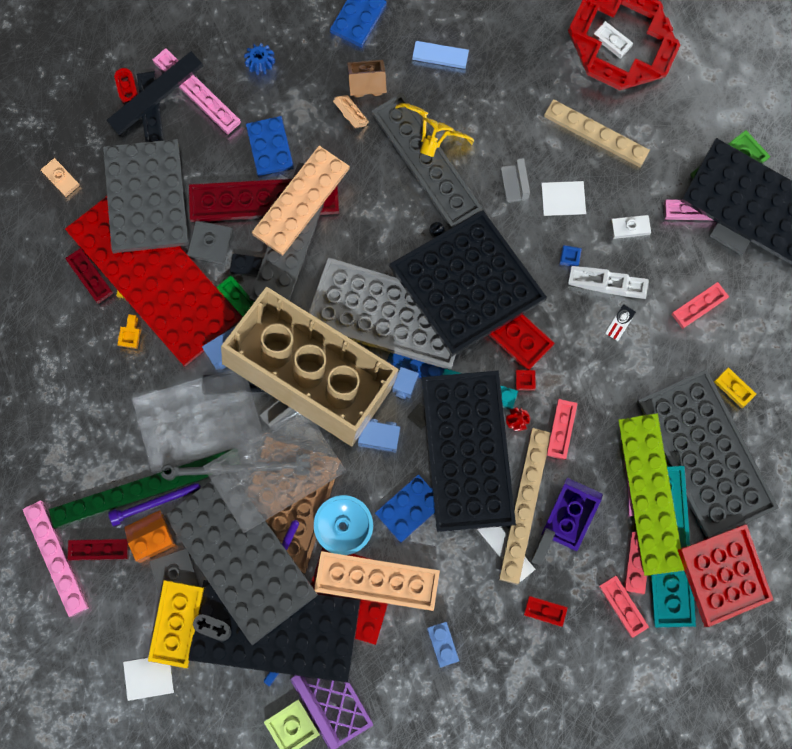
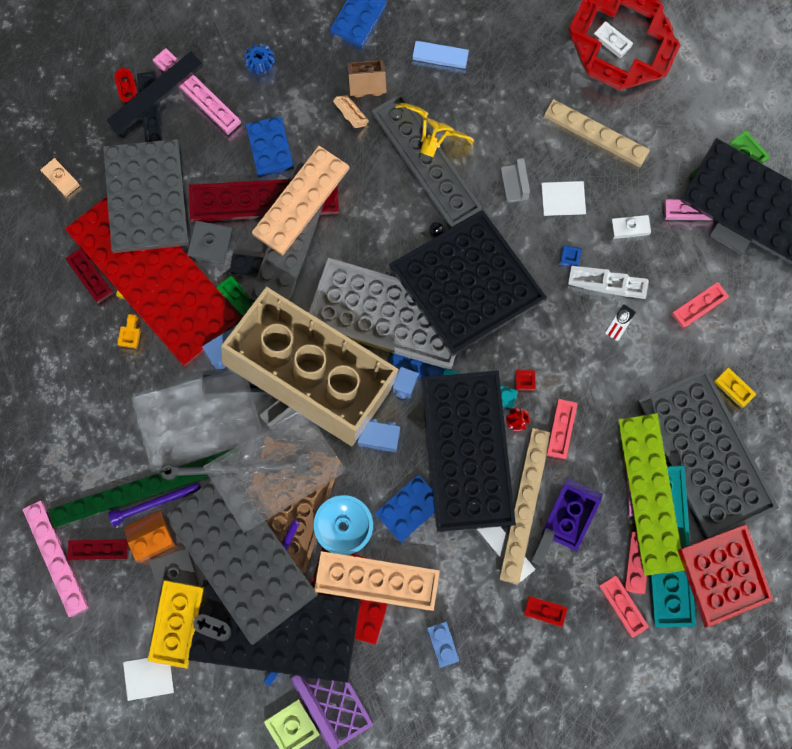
red plate [489,315,555,370] -> none

